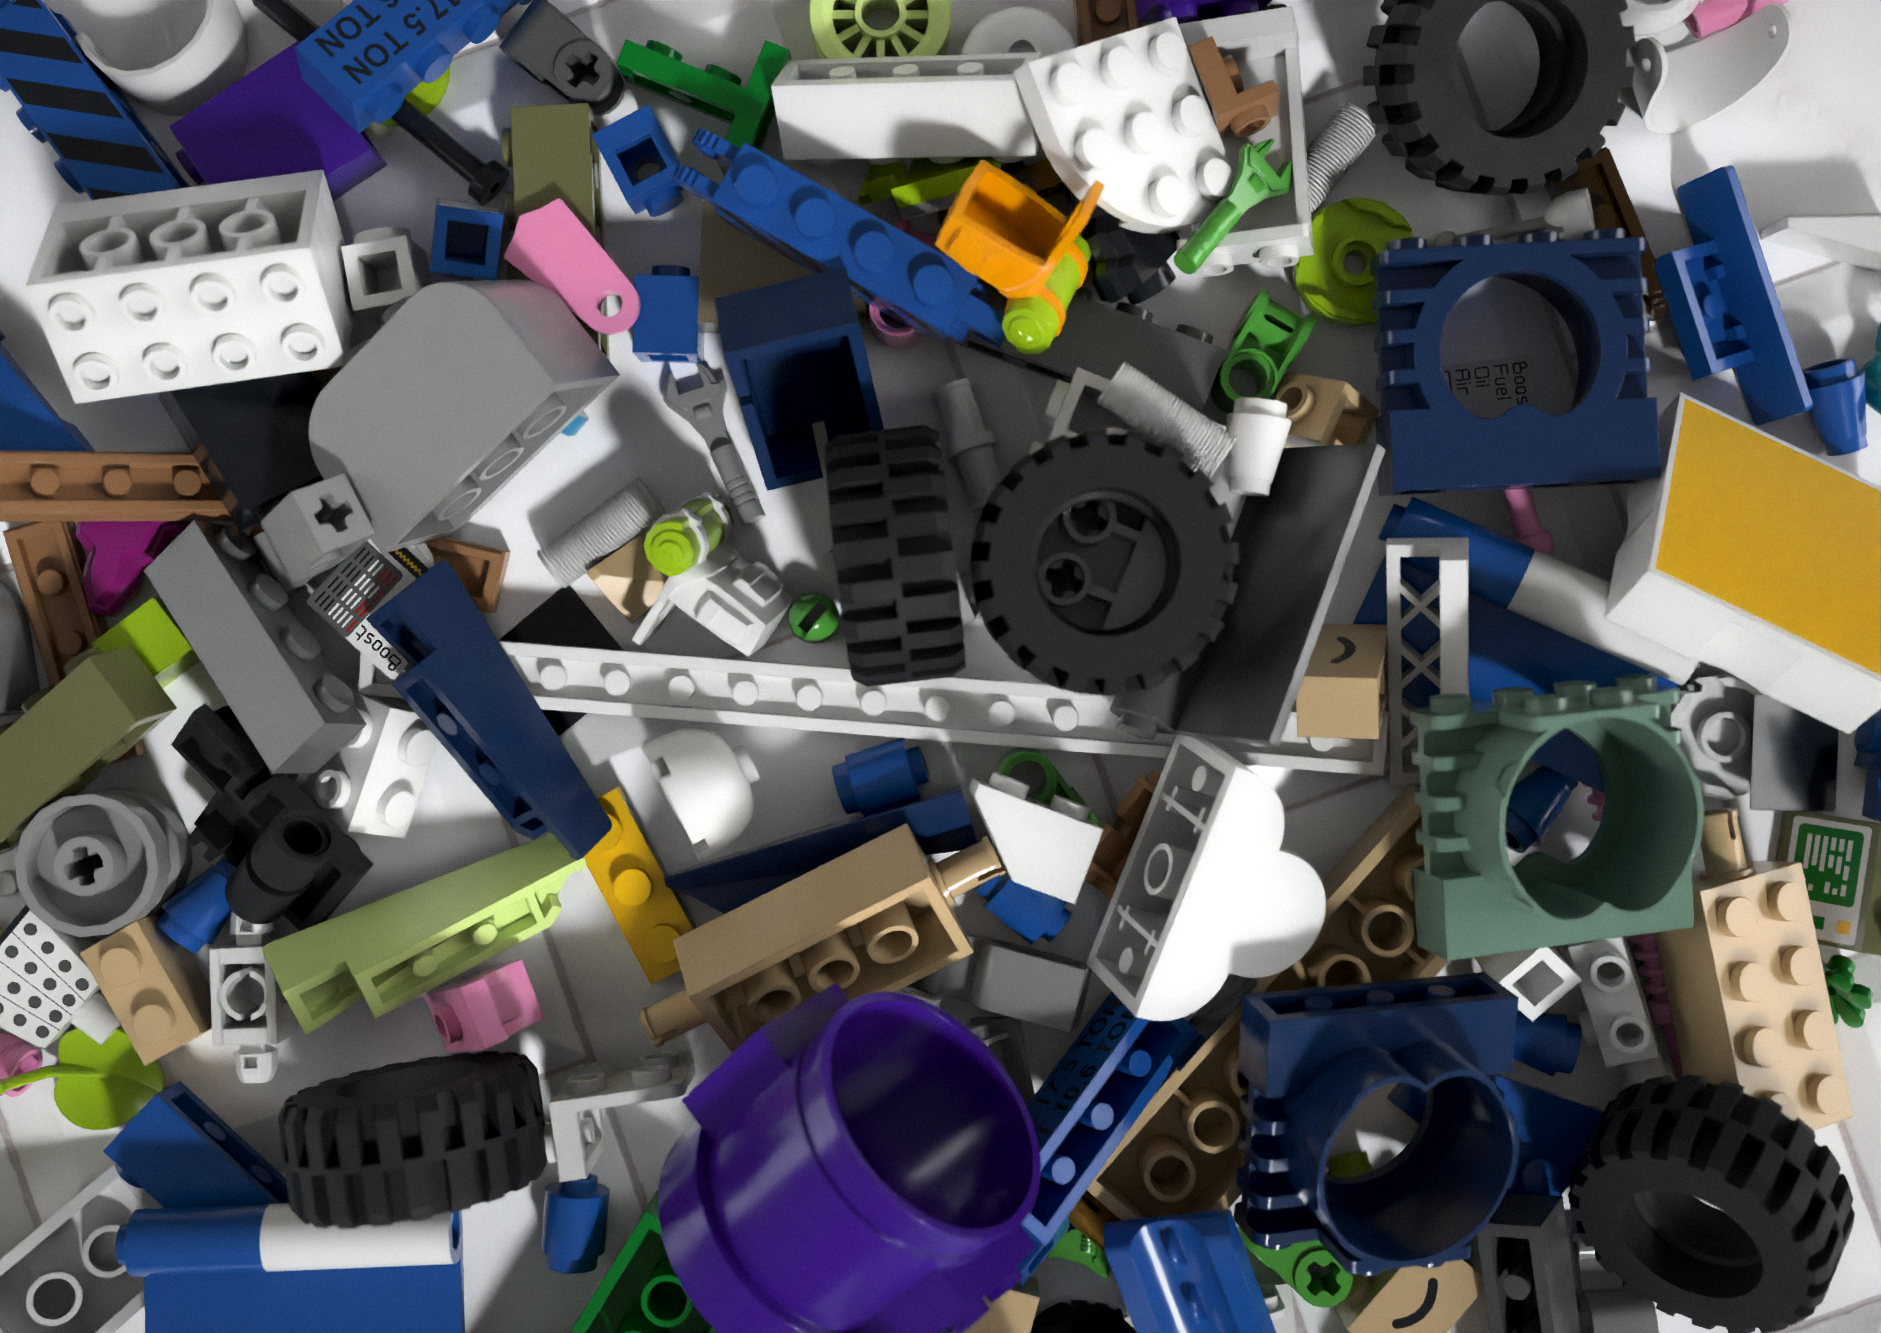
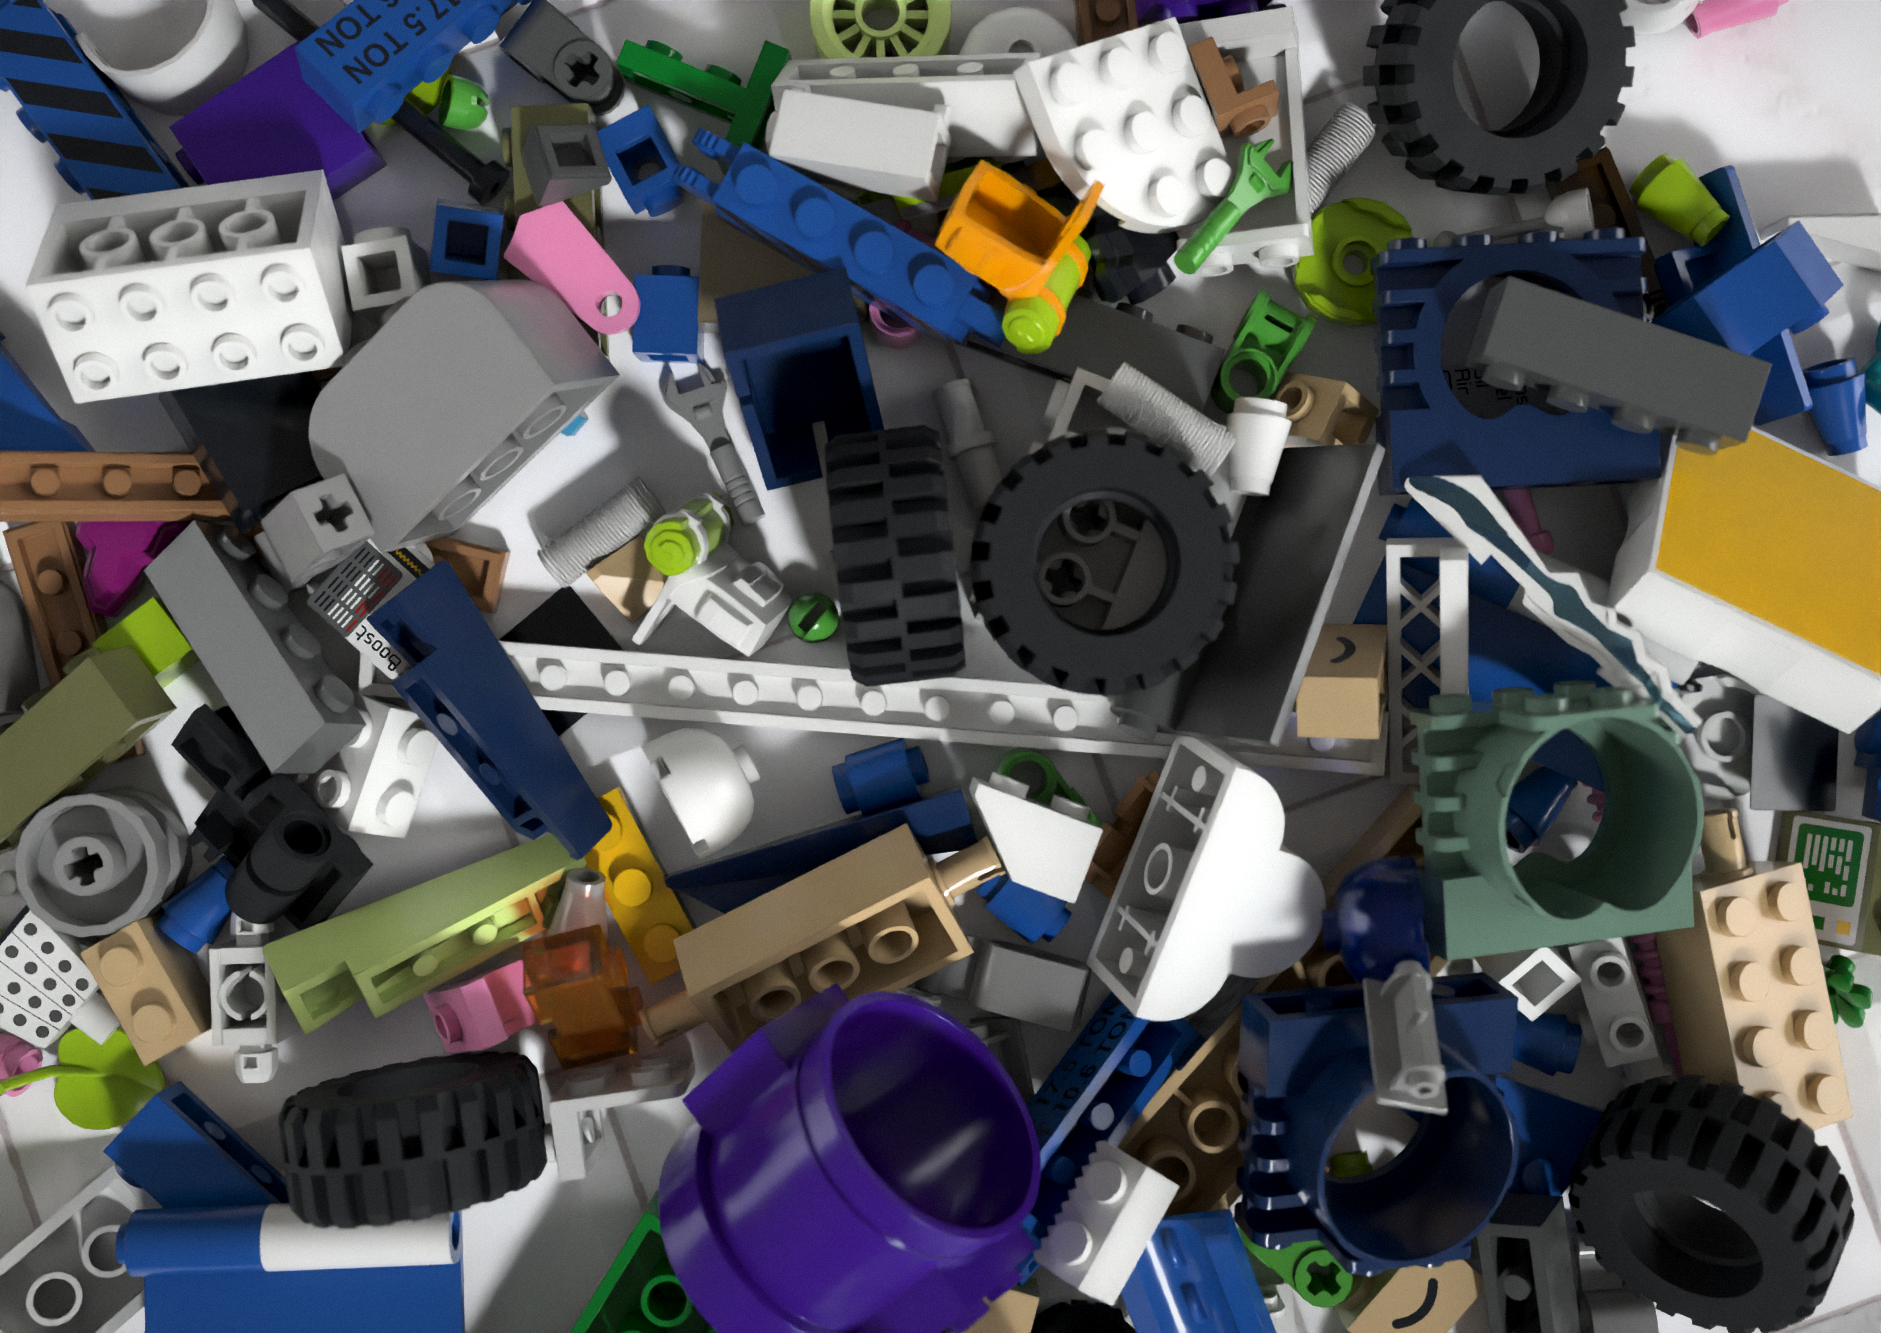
blue brick [540,1173,610,1274] -> none
white piece [1626,3,1795,134] -> none
none -> bright green hinge [438,74,489,130]
none -> dark grey slope [522,124,612,206]
none -> clear orange brick [523,924,645,1070]
none -> light grey cone [545,868,609,969]
none -> white brick [766,82,952,202]
none -> white brick [1034,1140,1180,1306]
none -> clear blue cylinder [1321,856,1430,985]
none -> light grey hinge [1363,961,1447,1114]
none -> white sword [1404,475,1702,738]
none -> dark grey brick [1465,276,1772,455]
none -> lime cone [1629,153,1730,246]
none -> blue brick [1650,220,1844,356]

